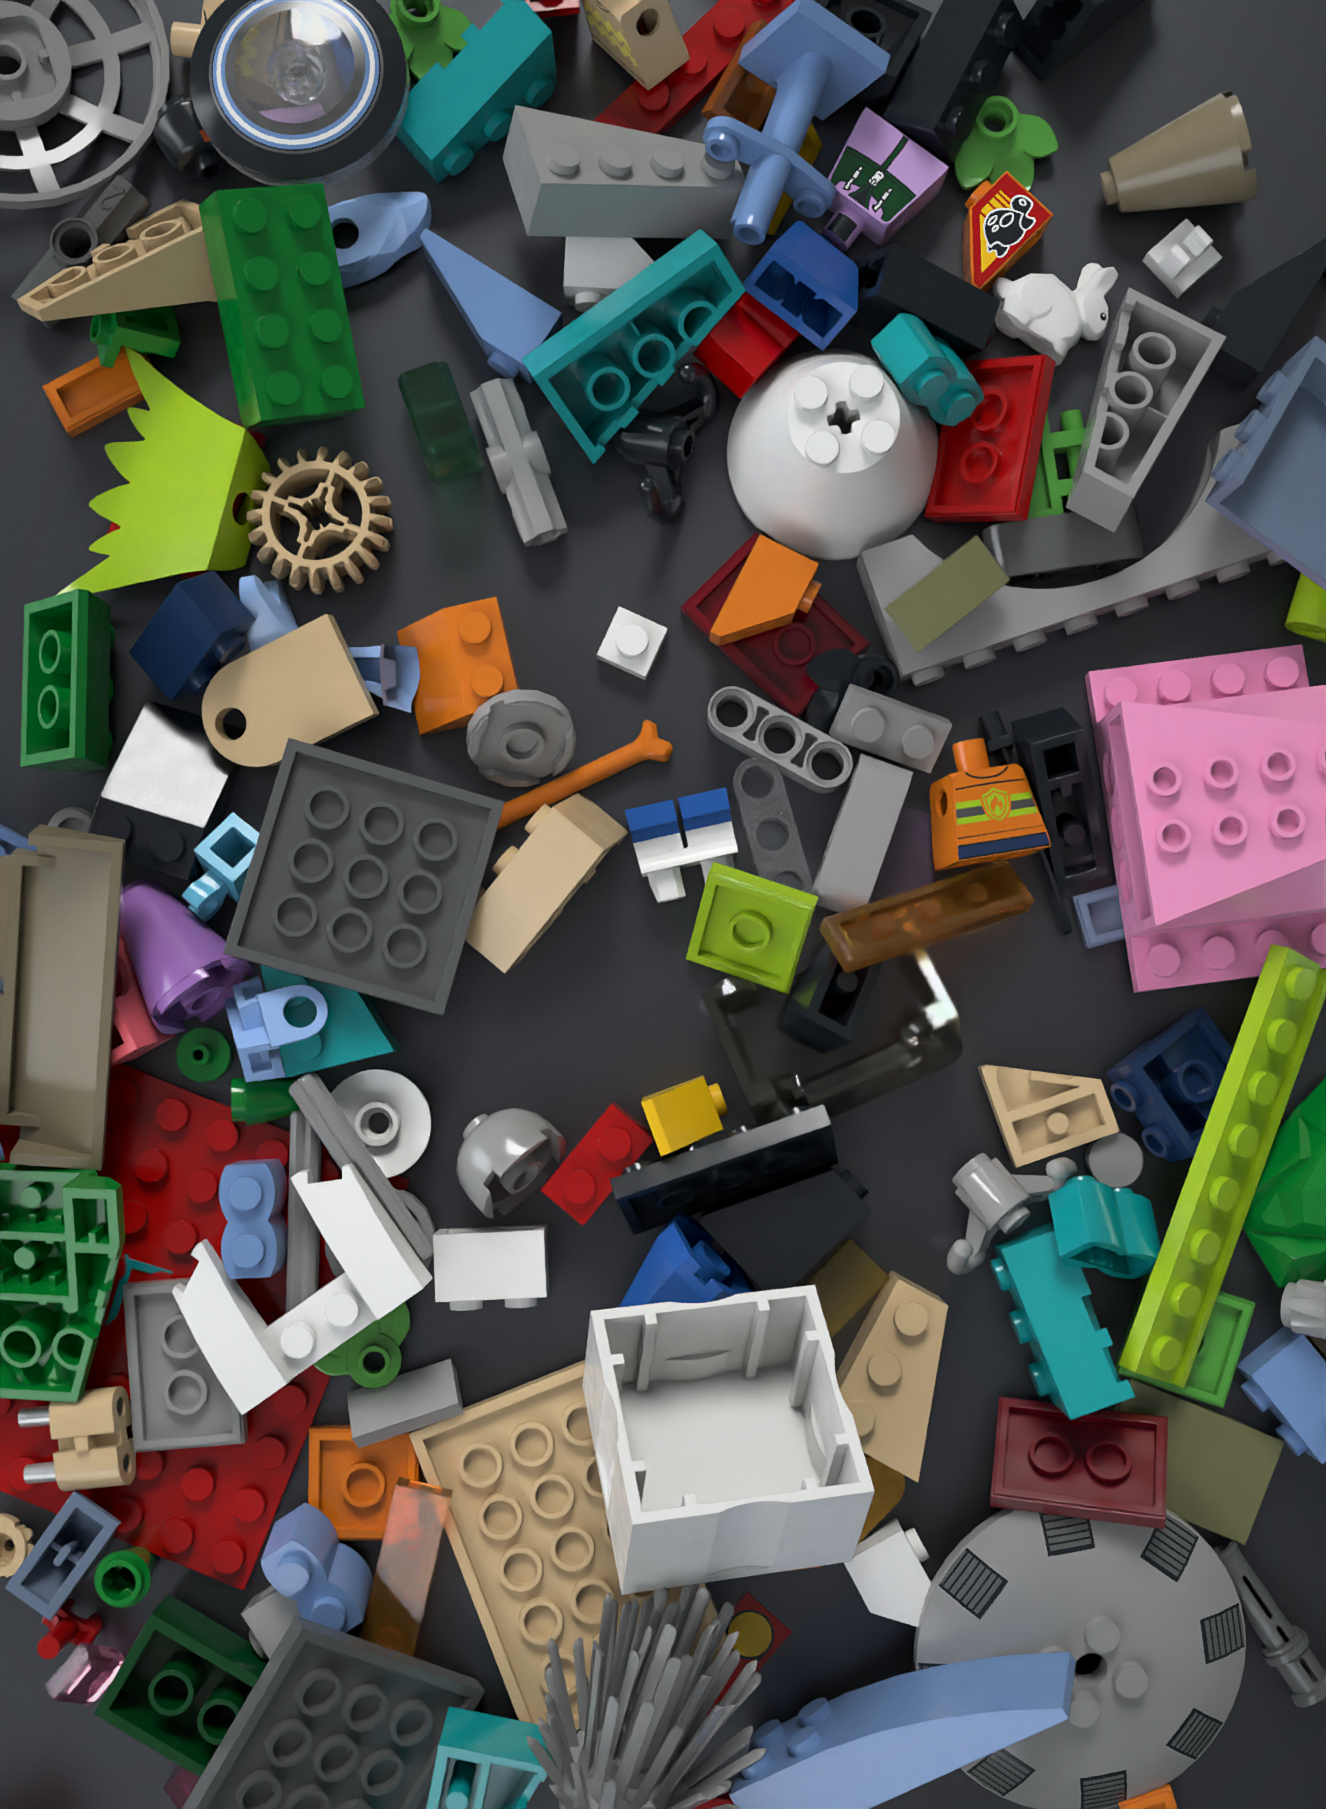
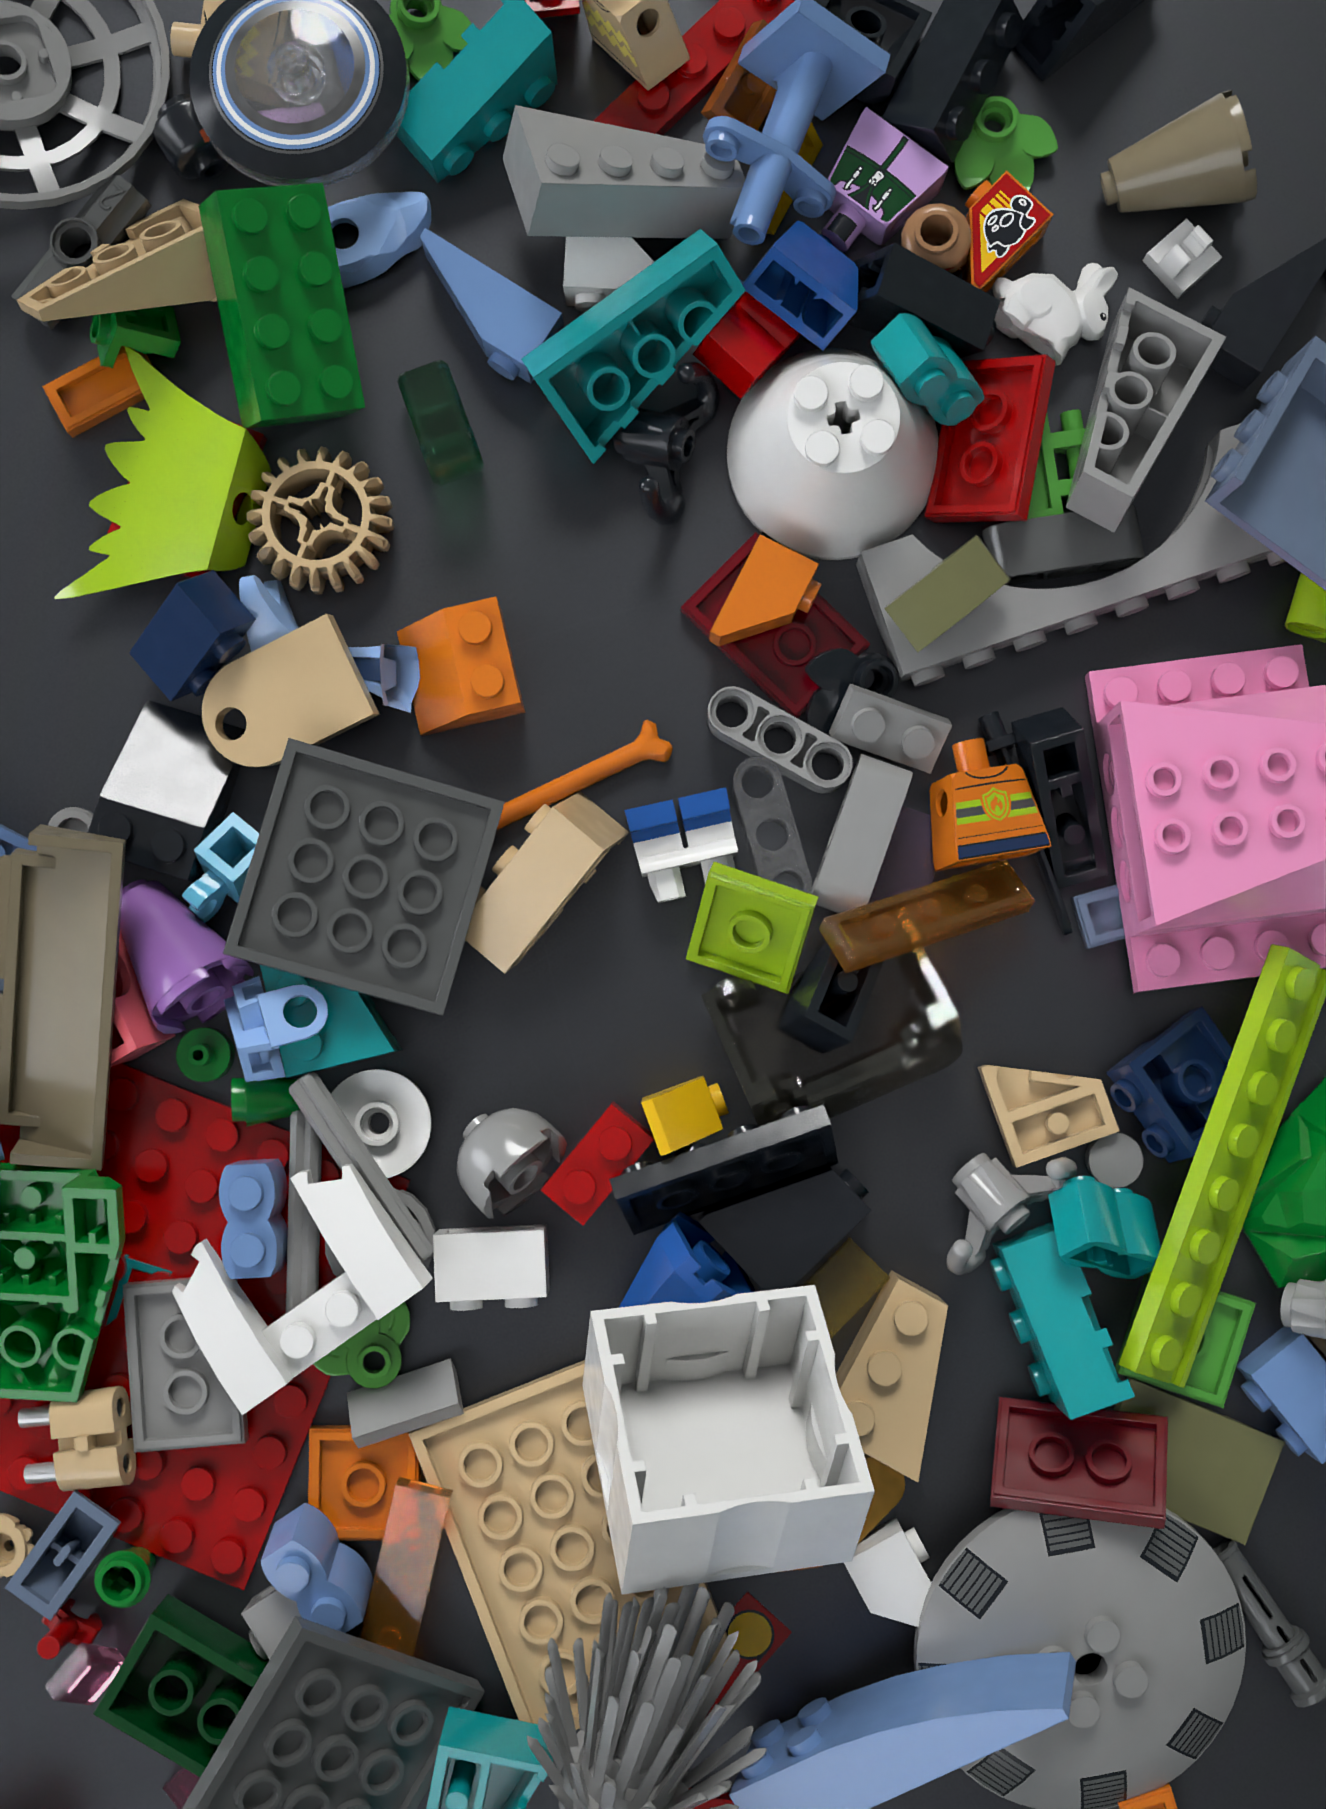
green slope [20,589,115,773] -> none
light grey tile [466,689,577,787] -> none
light grey piece [470,378,568,547] -> none
white plate [597,606,668,680] -> none
none -> medium nougat head [901,203,971,277]

